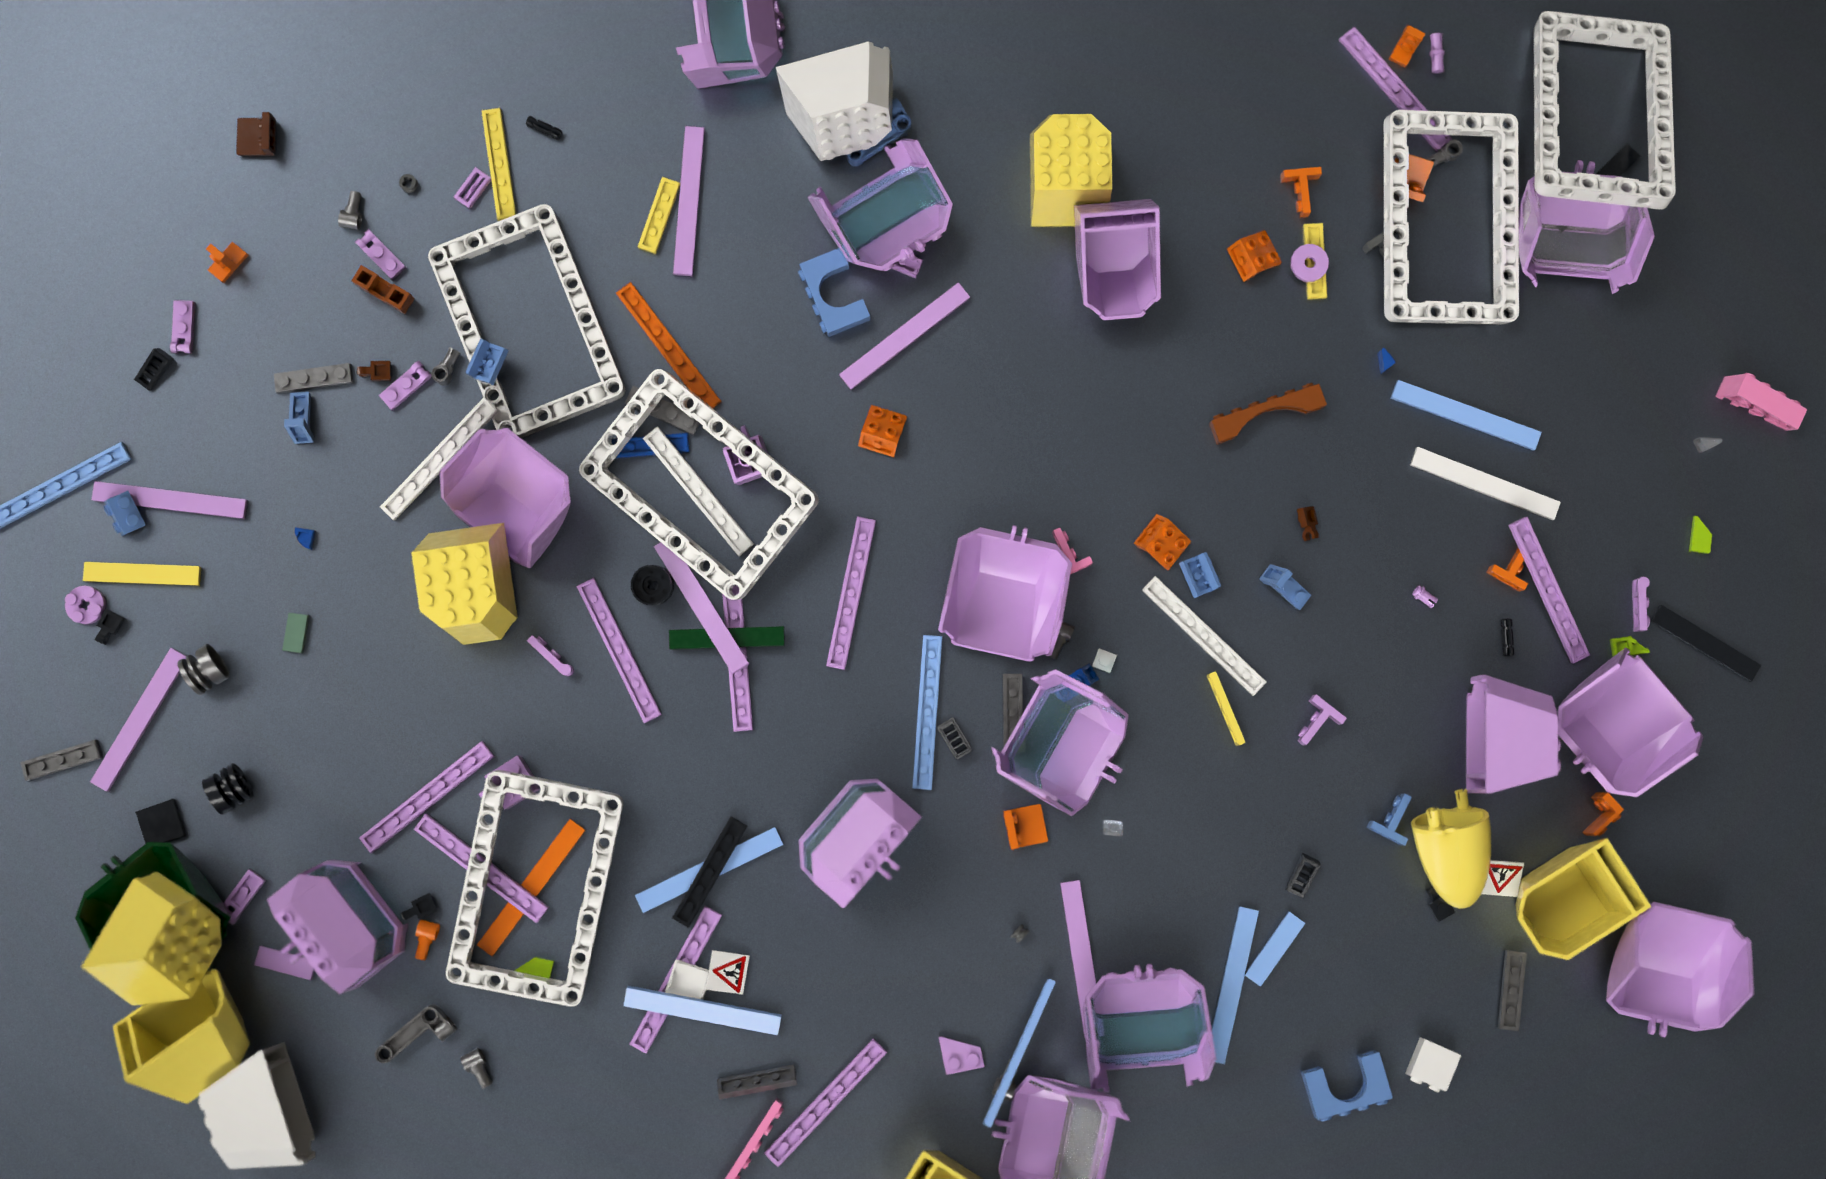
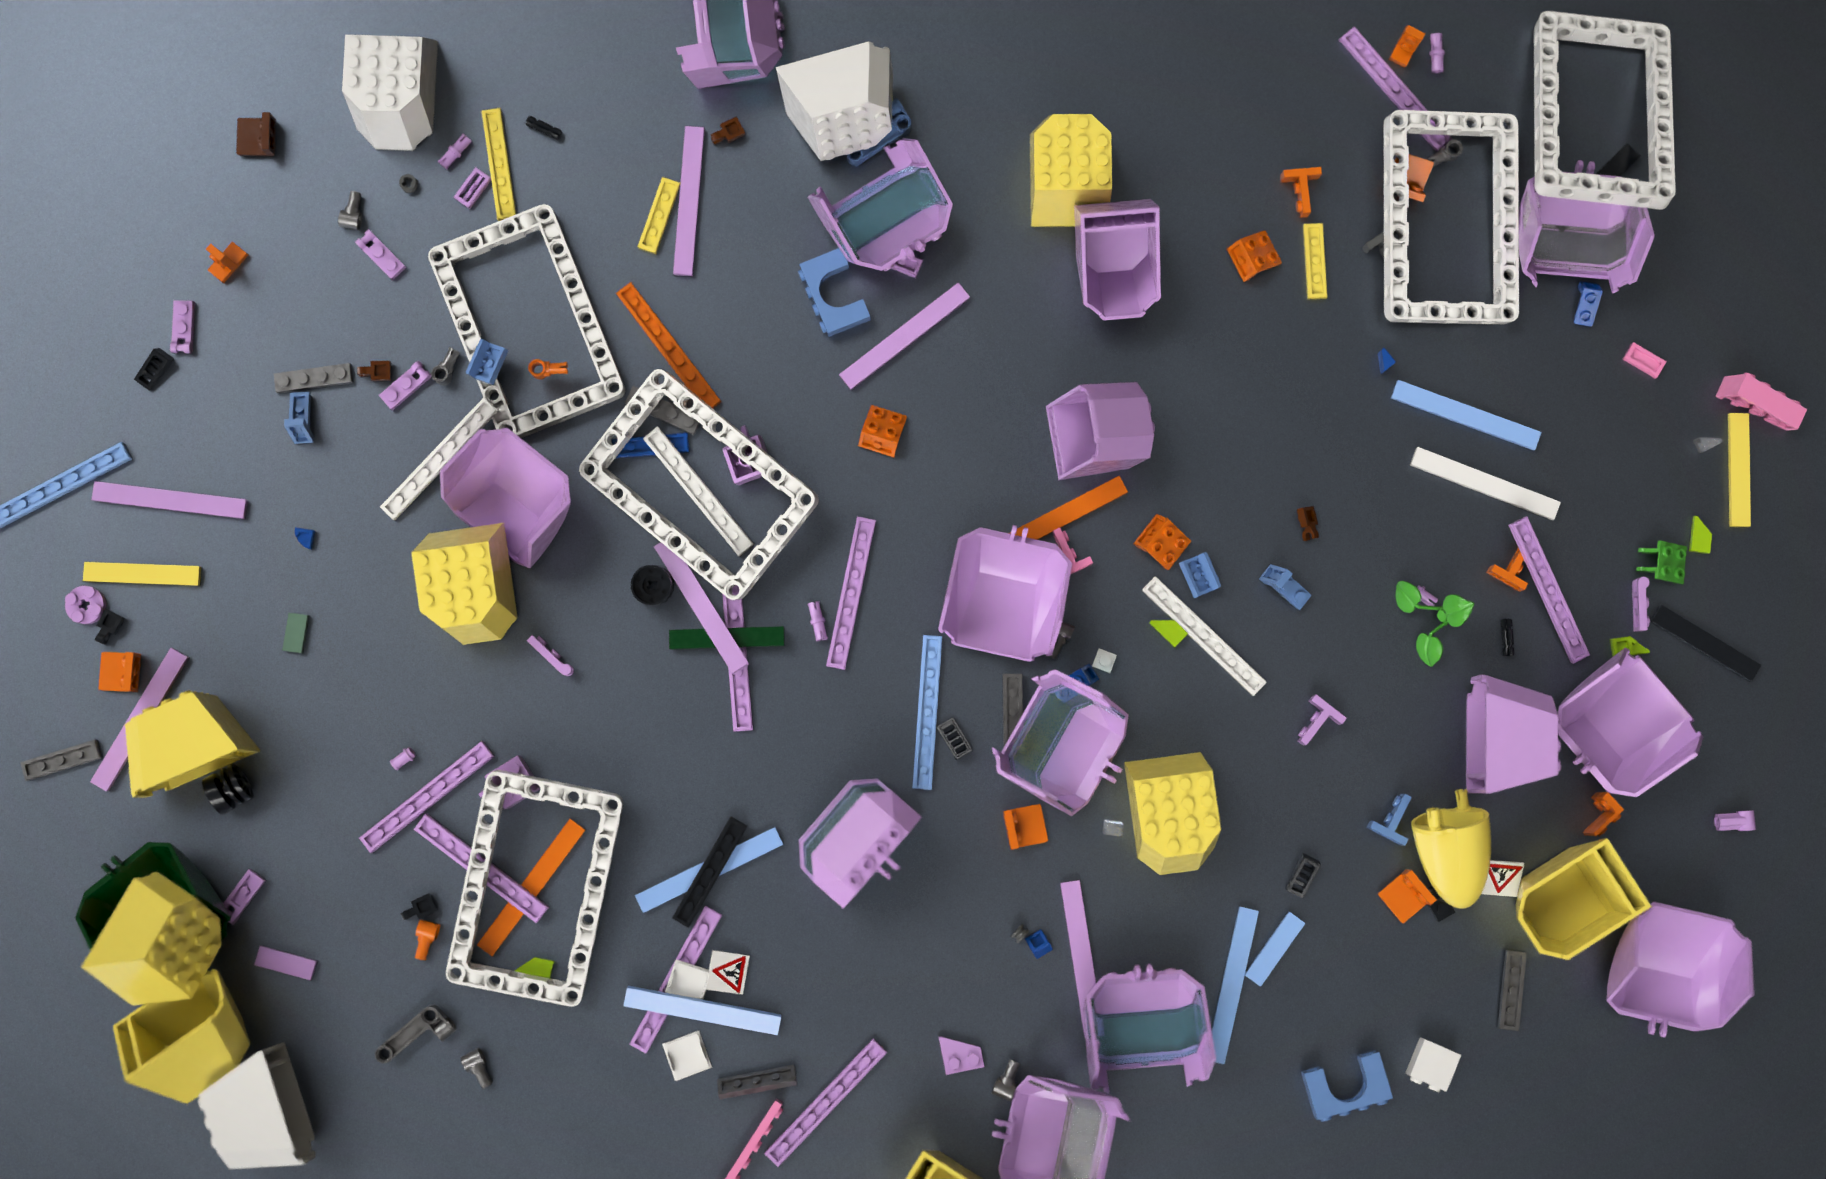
medium blue bracket [103,491,146,536] -> none
black tile [136,799,186,844] -> none
flat silver wheel [177,644,230,695] -> none
lavender windscreen [267,860,408,994] -> none
dark orange arch [351,265,415,314] -> none
lavender tile [577,578,662,723] -> none
light blue tile [983,979,1056,1128] -> none
light yellow tile [1207,671,1246,746] -> none
dark orange arch [1209,383,1327,445] -> none
lavender tile [1290,244,1329,282] -> none
none -> orange bracket [98,652,141,692]
none -> light yellow windscreen [125,690,260,798]
none -> white windscreen [342,35,438,150]
none -> lavender pin [390,747,416,770]
none -> lavender pin [438,134,472,170]
none -> orange pin [528,359,568,380]
none -> white piece [662,1030,712,1081]
none -> reddish brown plate [710,116,745,145]
none -> lavender pin [808,601,828,641]
none -> orange tile [1008,476,1128,540]
none -> blue slope [1025,929,1053,959]
none -> lavender windscreen [1046,382,1155,480]
none -> light yellow windscreen [1124,752,1221,875]
none -> lime tile [1149,620,1188,648]
none -> orange bracket [1378,869,1437,923]
none -> bright green plant [1396,581,1475,667]
none -> bracket [1573,281,1603,327]
none -> bright pink tile [1622,342,1667,379]
none -> bright green plate [1636,540,1687,584]
none -> lavender piece [1714,810,1756,831]
none -> light yellow tile [1728,413,1751,527]

